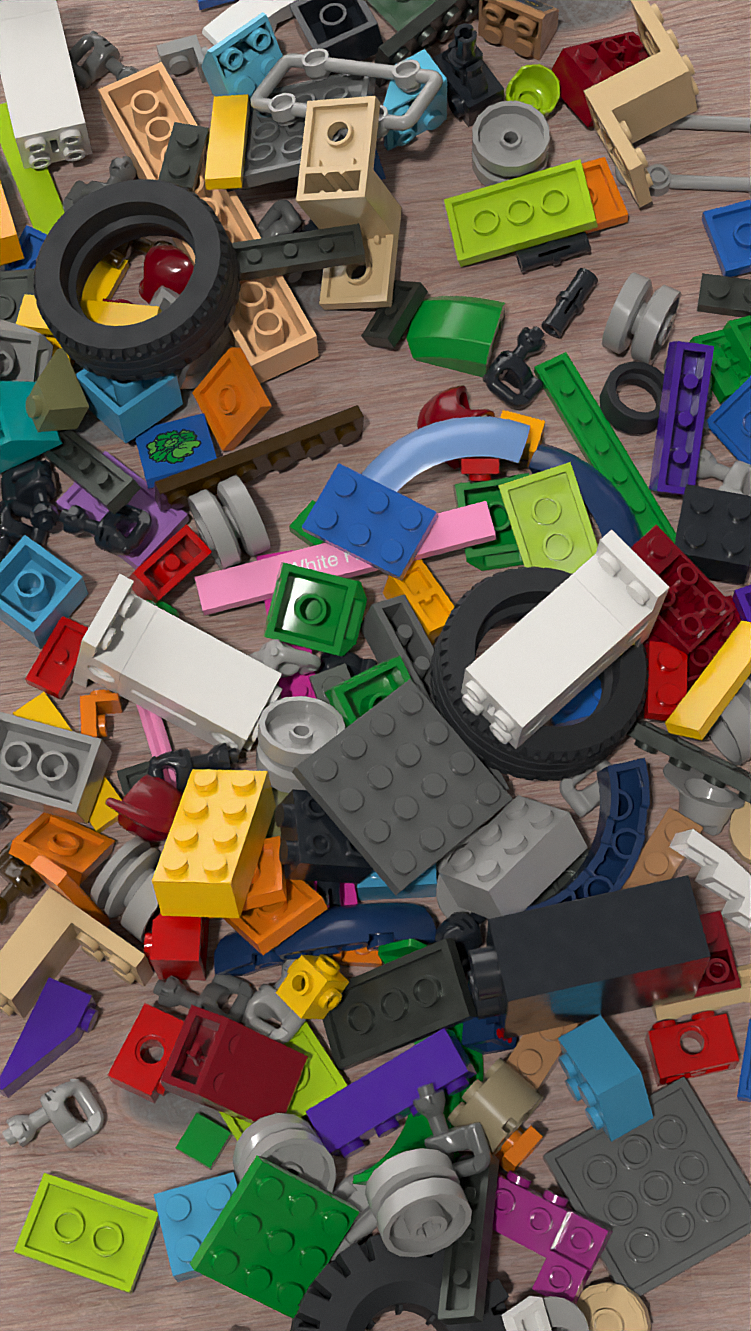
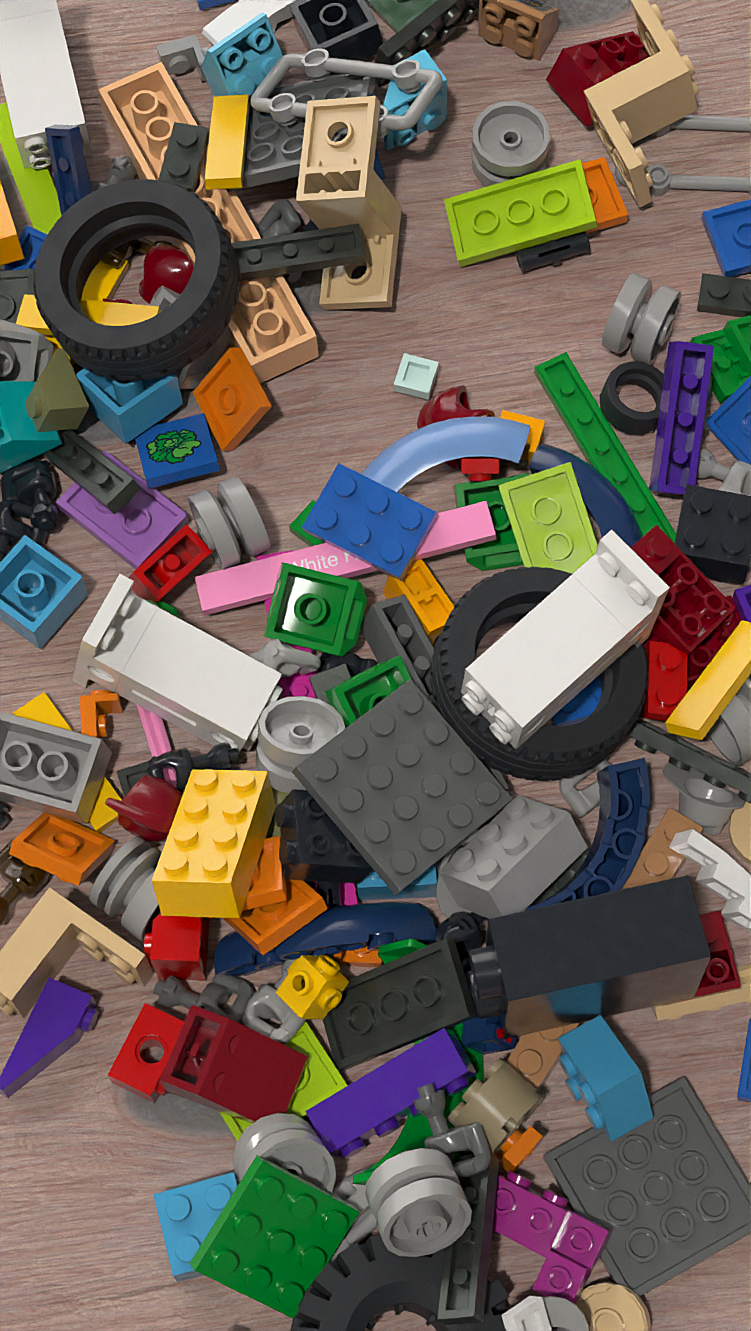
light grey piece [2,1079,104,1149] -> none
lime plate [14,1173,159,1294] -> none
red plate [25,616,88,699] -> none
orange tile [30,855,111,927] -> none
black piece [59,504,153,555] -> none
dark grey piece [69,31,139,89] -> none
dark brown plate [154,405,364,512] -> none
green tile [175,1112,232,1170] -> none
pearl dark grey plate [361,280,428,348] -> none
green slope [406,296,506,378] -> none
black brick [432,24,504,127] -> none
black piece [483,326,545,409] -> none
lime hair [505,64,560,118] -> none
black pin [541,268,598,338] -> none
red brick [645,1011,739,1086] -> none
none -> dark blue plate [45,124,92,216]
none -> light aqua plate [394,353,439,400]

